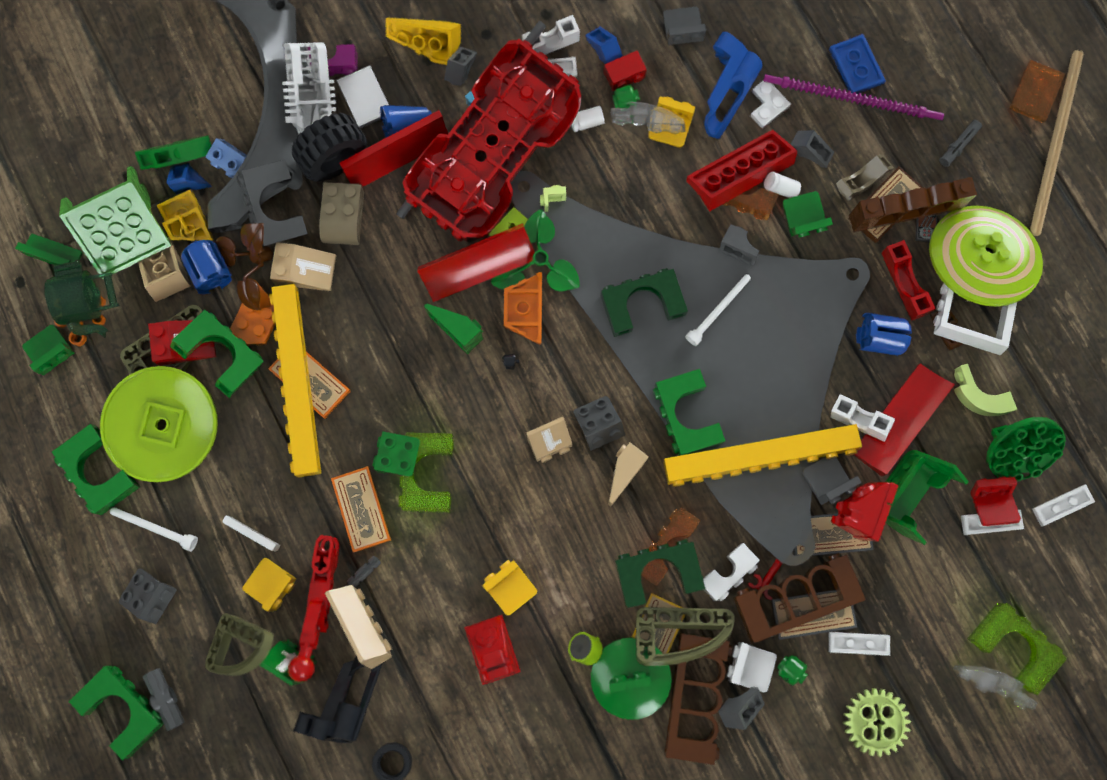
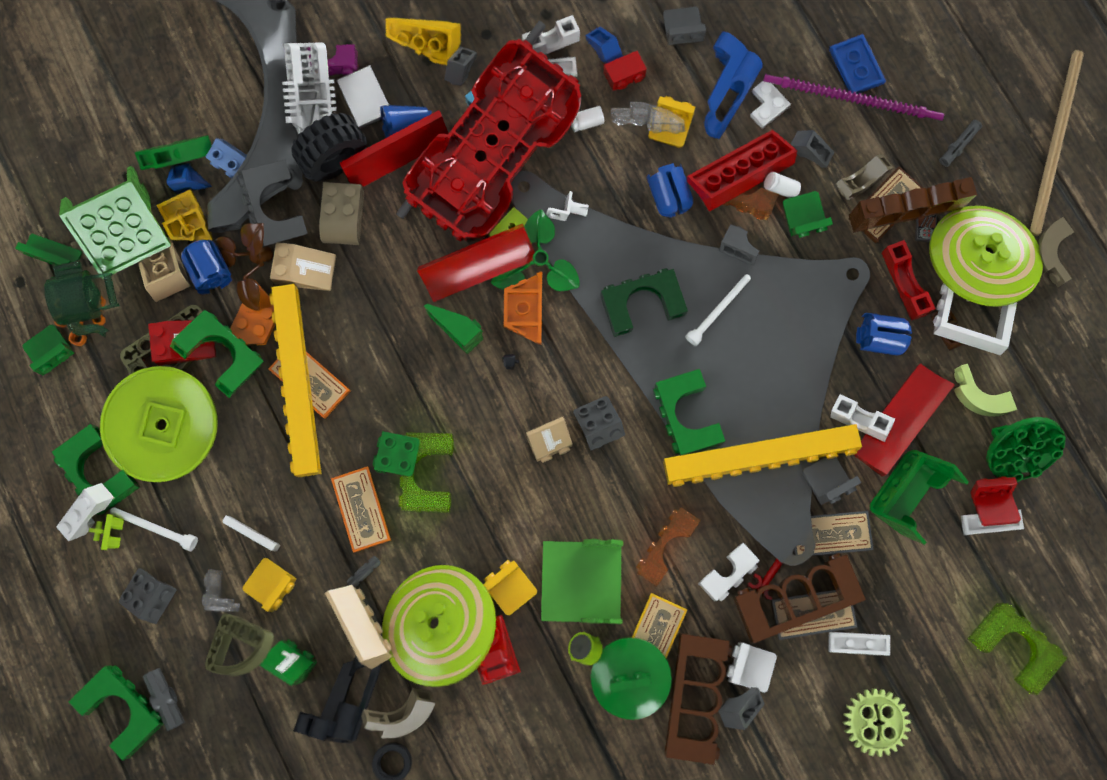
red piece [288,535,339,682] -> none
yellowish green bracket [540,185,566,212] -> none
tan slope [608,443,649,507] -> none
green head [612,85,640,112] -> none
dark green arch [614,539,705,608] -> none
olive beam [636,607,735,666] -> none
green head [777,655,808,686] -> none
red piece [831,482,898,542] -> none
clear slope [953,665,1038,710] -> none
clear orange tile [1009,60,1065,123] -> none
white tile [1032,484,1095,526] -> none
none -> white arch [57,483,114,541]
none -> lime hips [89,514,124,550]
none -> clear bracket [202,569,240,612]
none -> dark tan arch [361,688,435,738]
none -> lime dish [382,565,496,687]
none -> bright green piece [541,539,624,624]
none -> white bracket [545,191,588,221]
none -> blue cylinder [646,163,694,217]
none -> dark tan arch [1037,217,1074,287]

